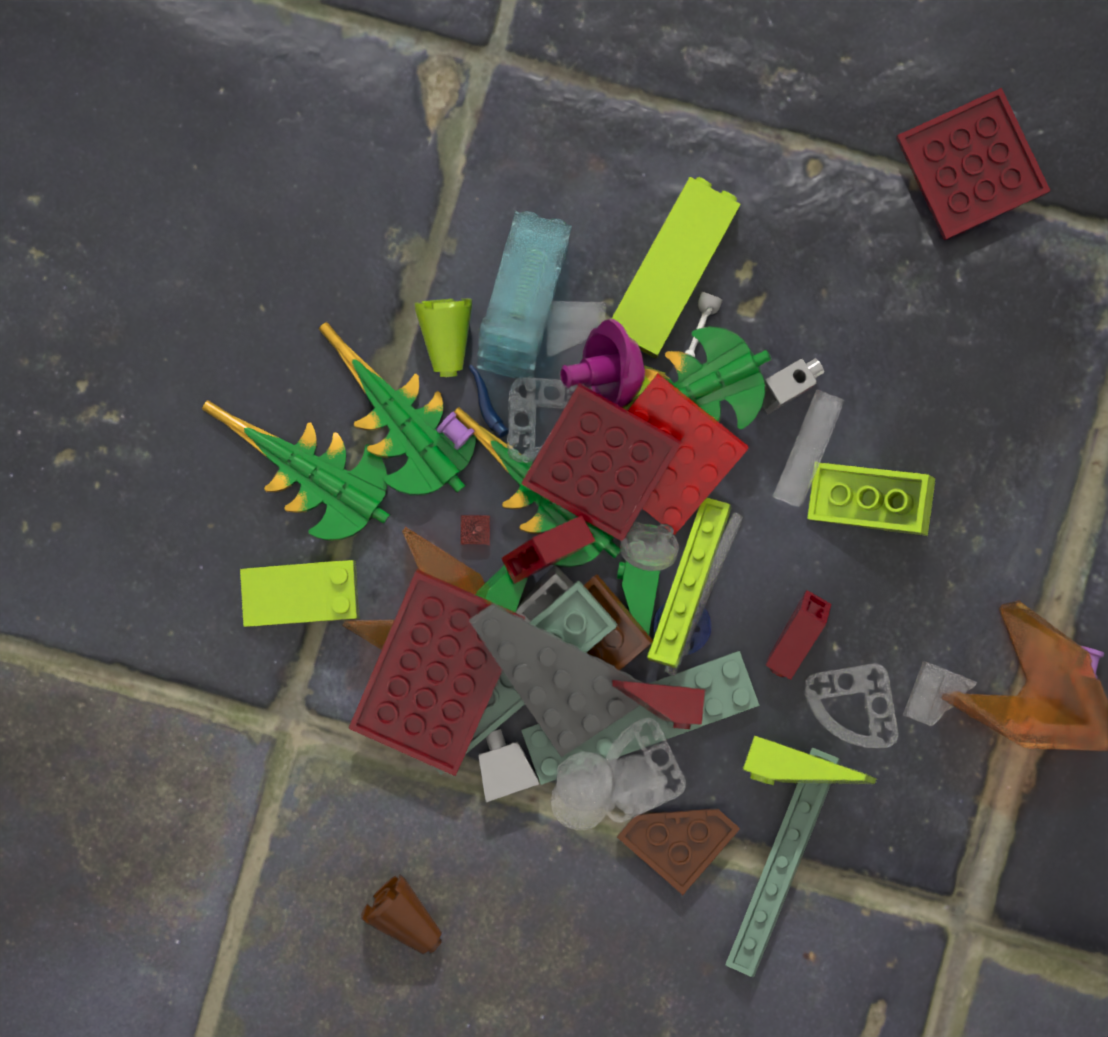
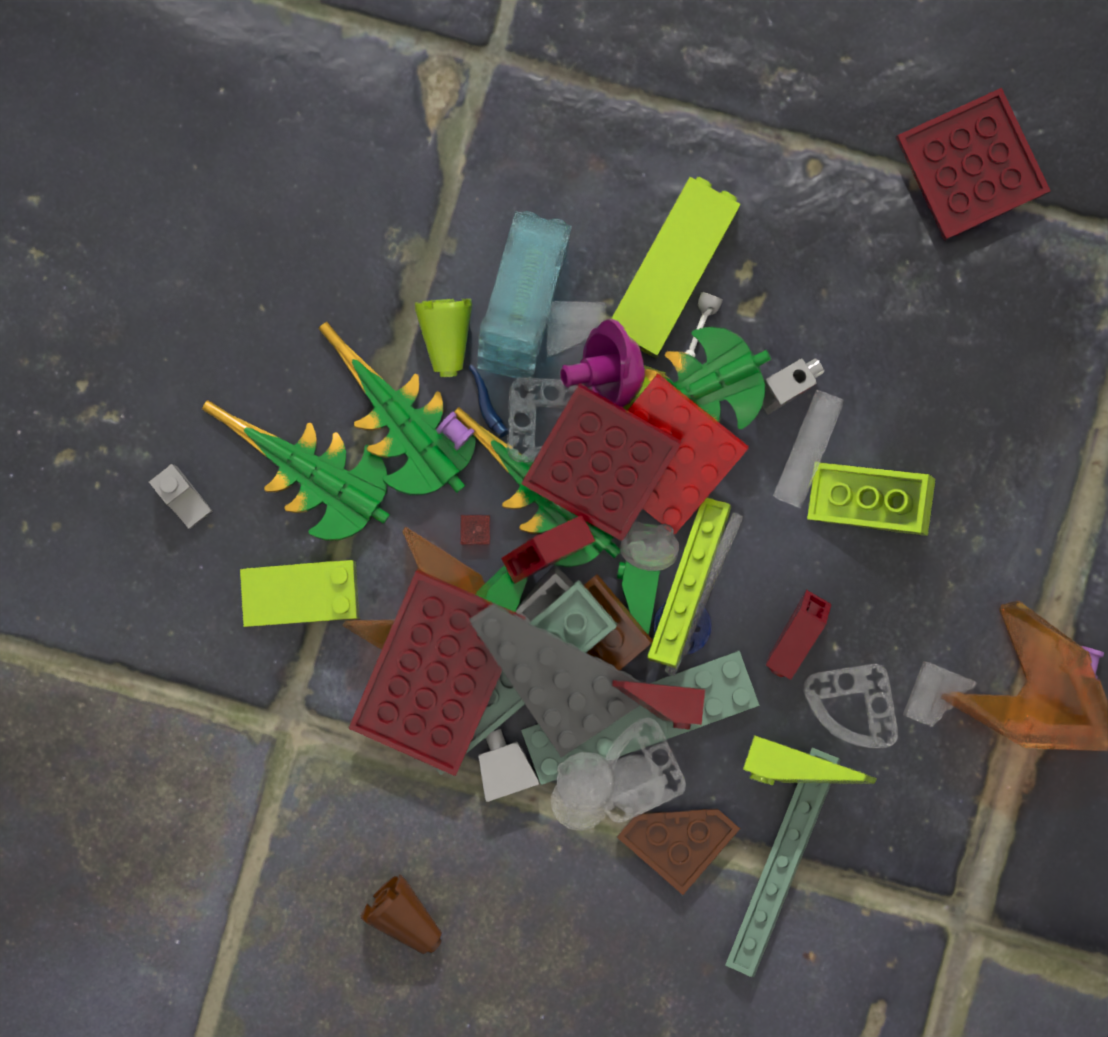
none -> light grey arch [149,464,213,529]

